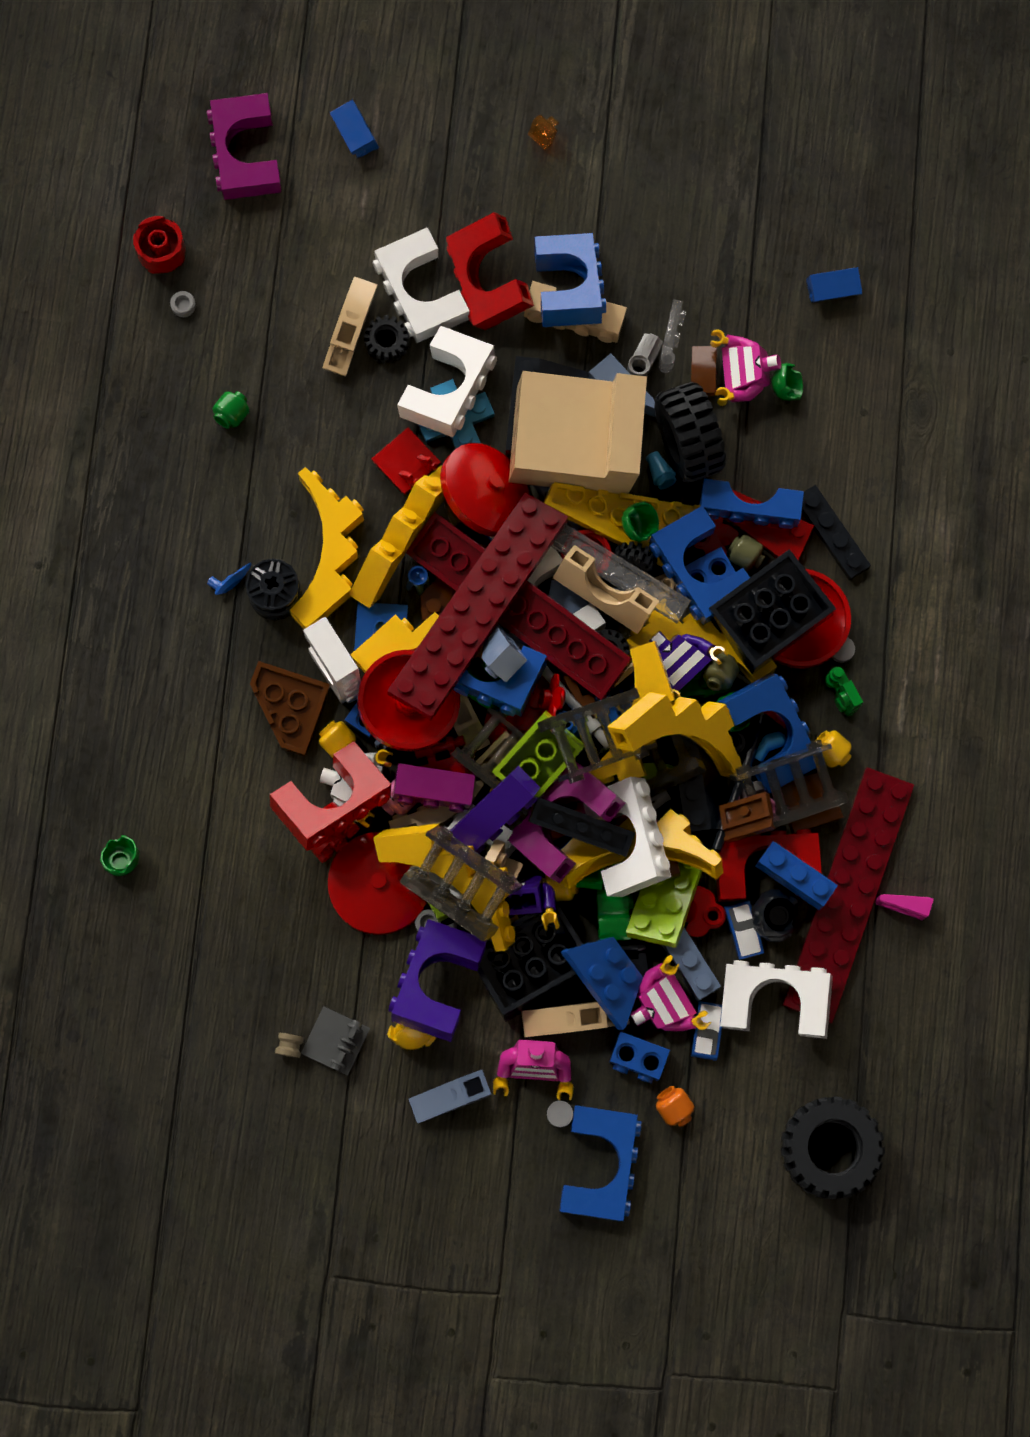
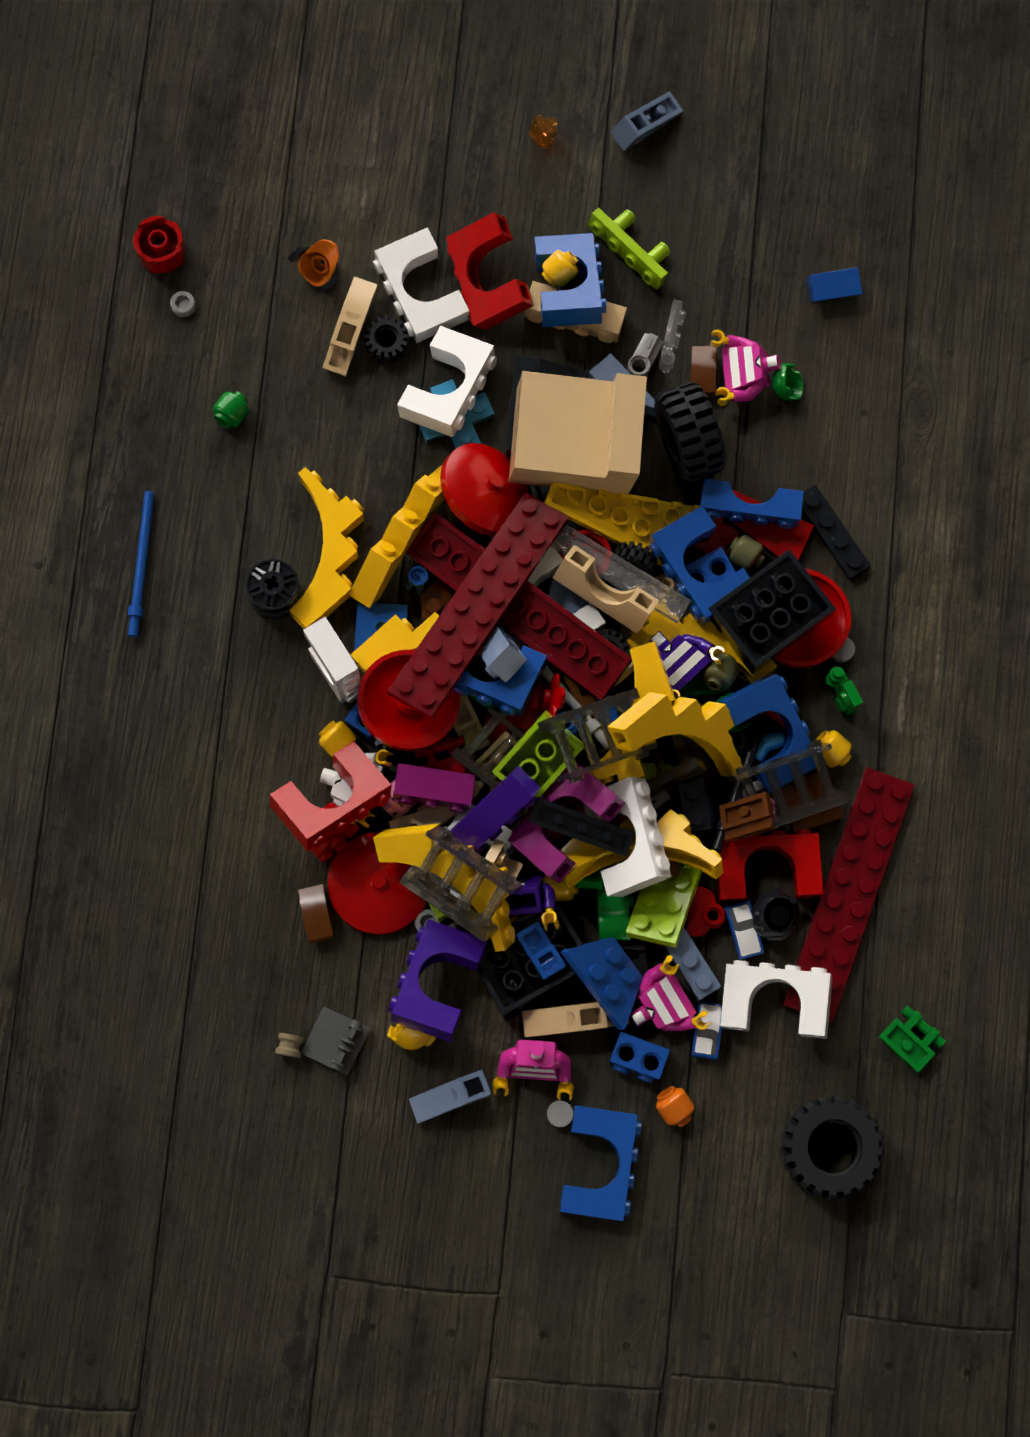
green hair [100,835,140,876] -> none
magenta arch [207,93,282,200] -> none
blue bar [207,563,252,595] -> none
reddish brown plate [250,661,330,757] -> none
blue hinge [330,99,379,158] -> none
red plate [371,427,441,495] -> none
green hair [621,502,659,542] -> none
dark azure cone [646,451,676,490] -> none
blue brick [755,841,838,910] -> none
dark pink slope [875,894,934,920] -> none
none -> blue bar [128,491,155,638]
none -> orange cap [288,240,339,294]
none -> reddish brown slope [298,884,335,944]
none -> blue slope [515,921,566,980]
none -> yellow head [542,250,578,287]
none -> lime plate [588,207,670,290]
none -> sand blue slope [610,91,683,151]
none -> green plate [878,1005,946,1073]

